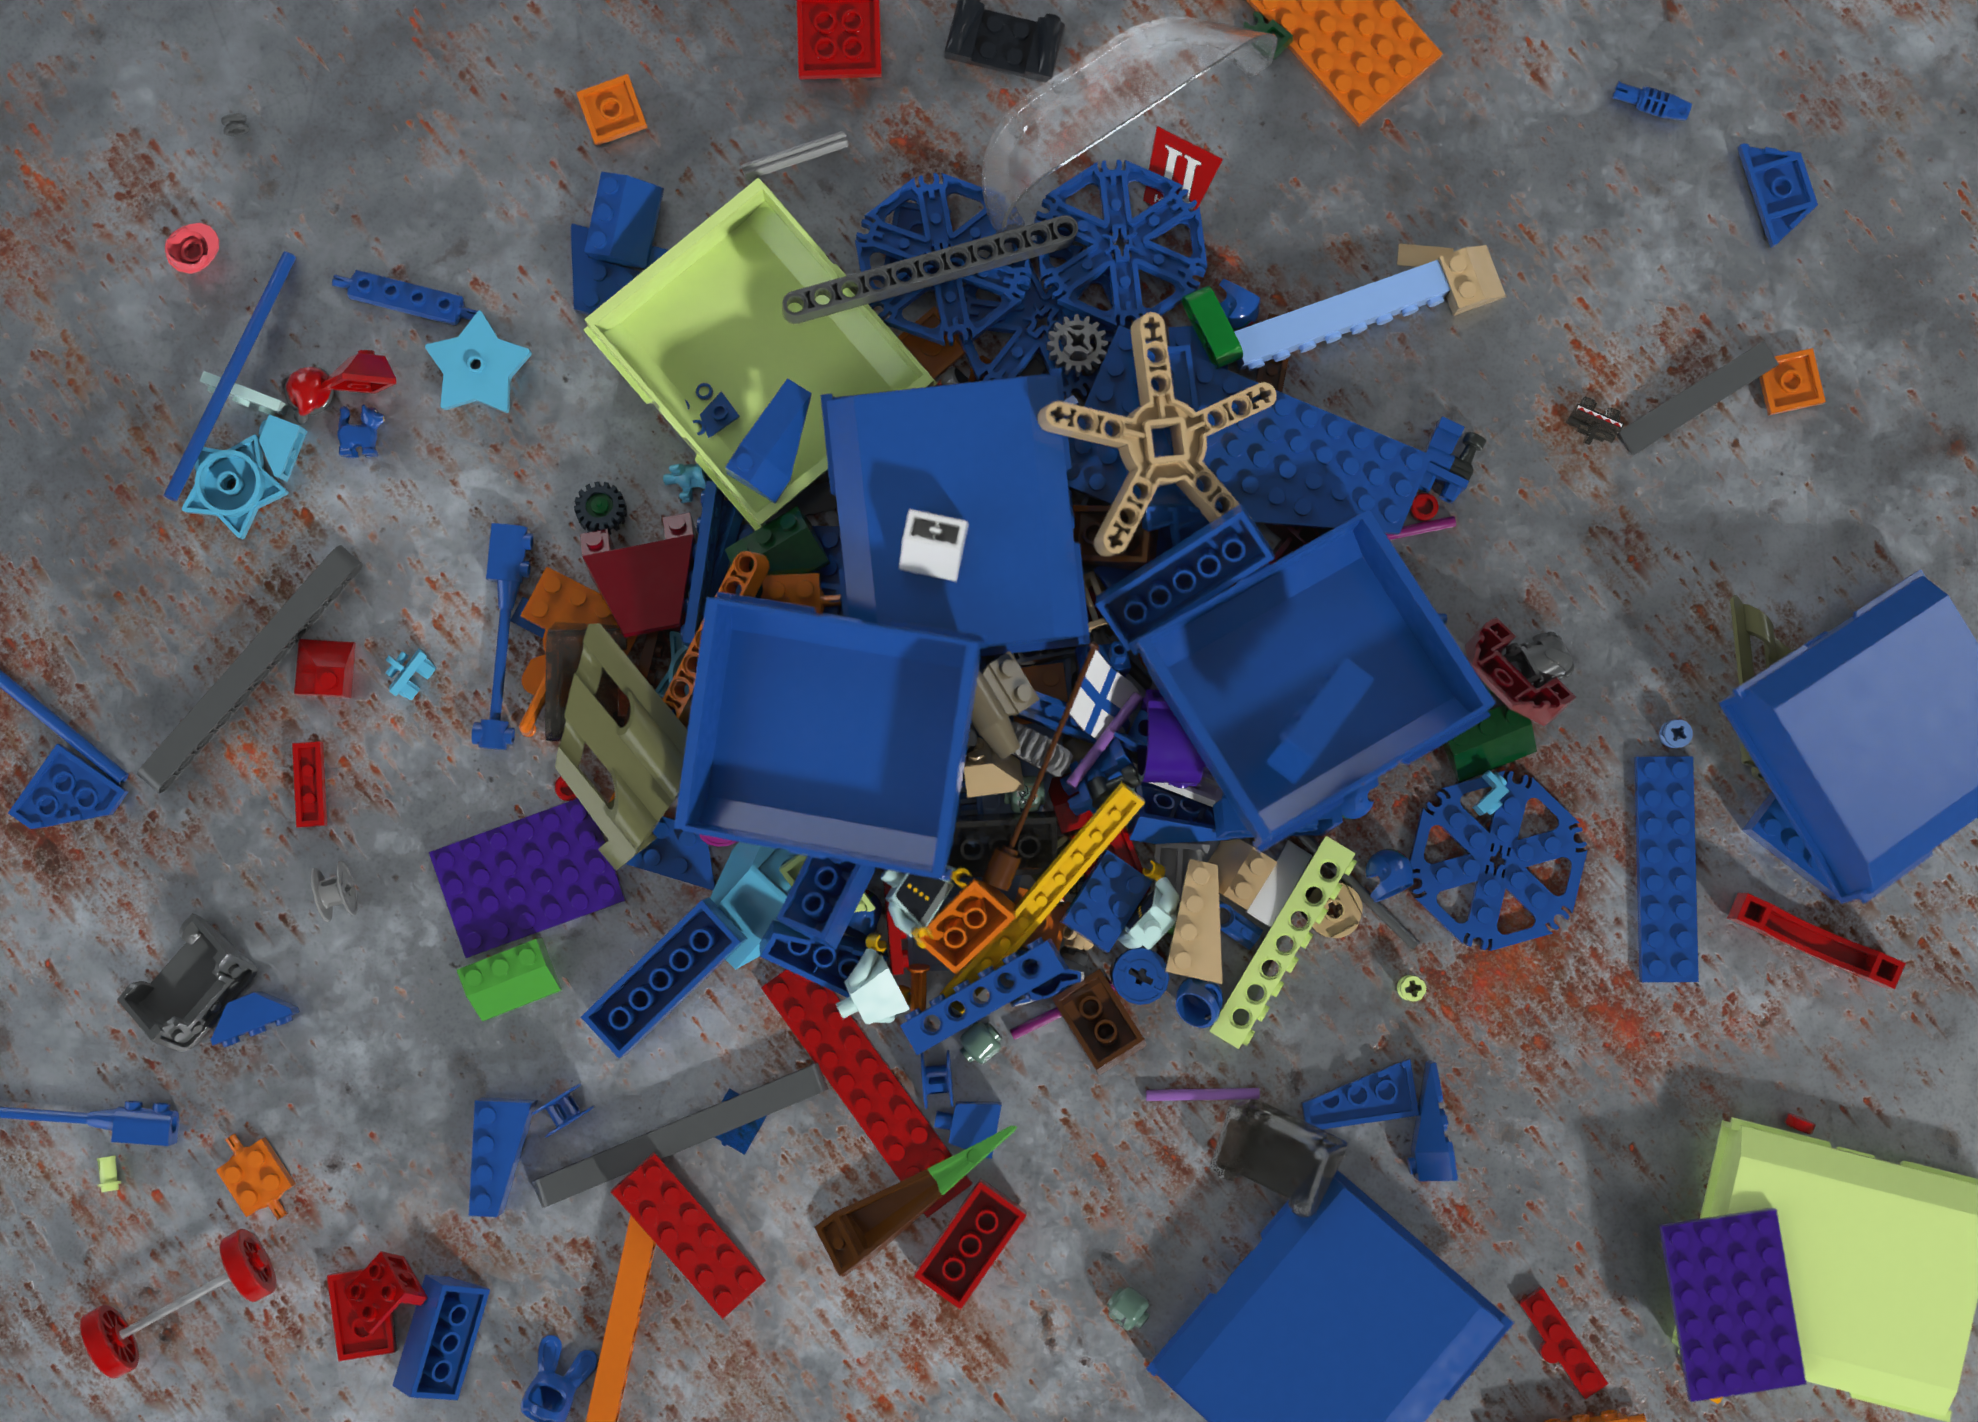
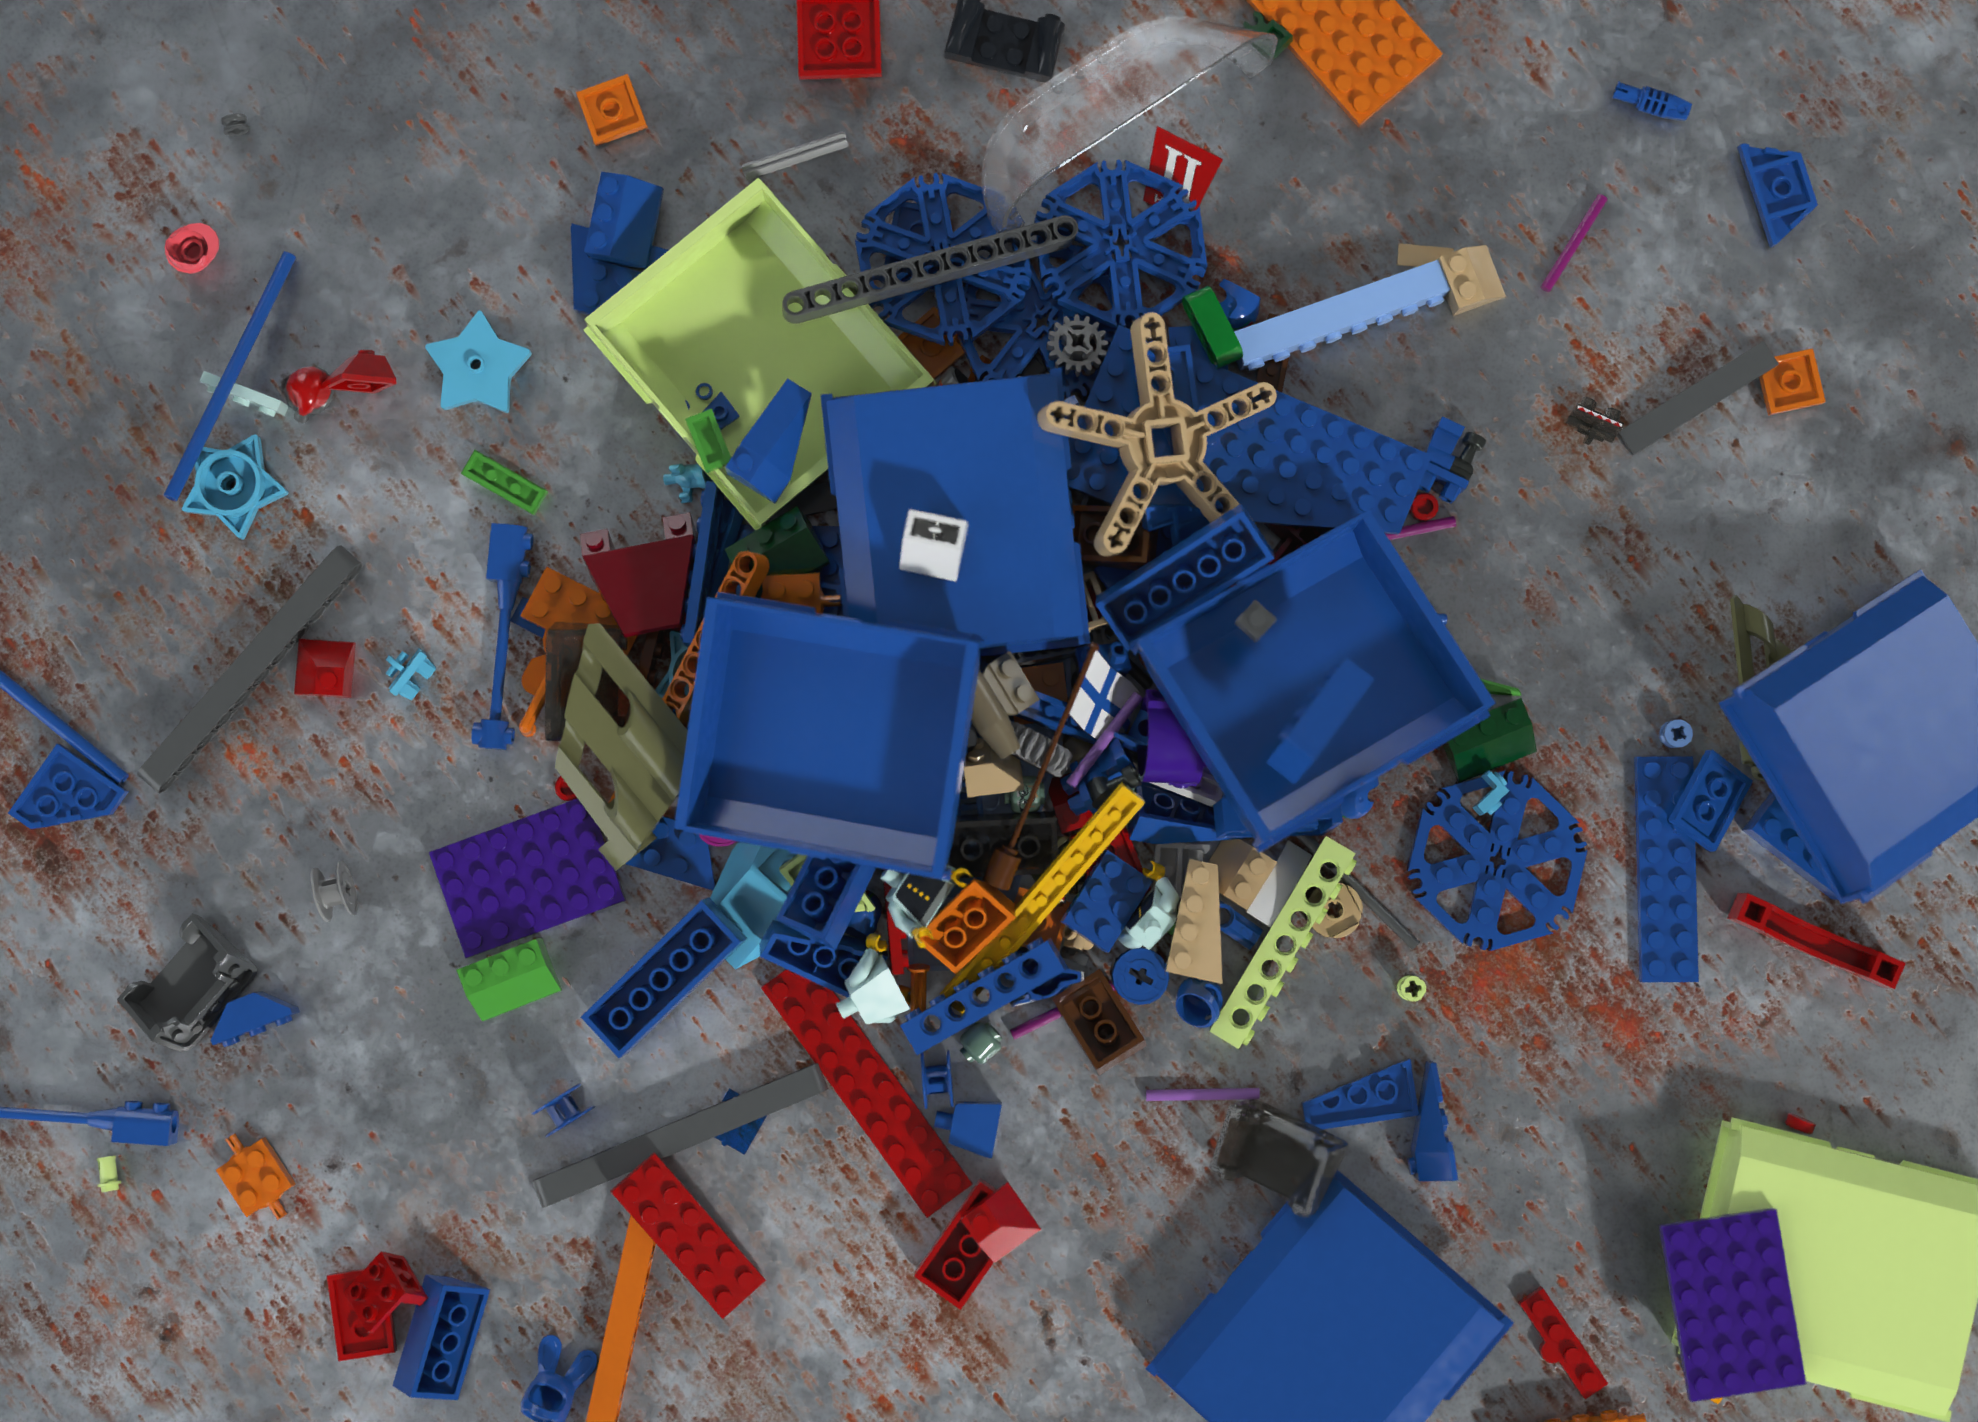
red axle [80,1229,277,1379] -> none
medium azure slope [259,414,308,482] -> none
red plate [292,741,327,828] -> none
blue plate [332,270,479,326] -> none
blue animal [337,404,385,458] -> none
blue wedge [469,1098,538,1217] -> none
black wheel [574,481,627,535] -> none
reddish brown plate [814,1126,1017,1277] -> none
sand green head [1107,1287,1150,1331] -> none
blue helmet [1366,849,1413,902] -> none
dark red wedge [1465,617,1576,726] -> none
dark grey helmet [1503,632,1575,689] -> none
none -> bright green tile [461,450,548,516]
none -> bright green tile [685,409,731,473]
none -> red slope [961,1182,1041,1263]
none -> dark grey plate [1234,600,1277,643]
none -> magenta bar [1540,194,1608,292]
none -> blue plate [1668,749,1753,852]

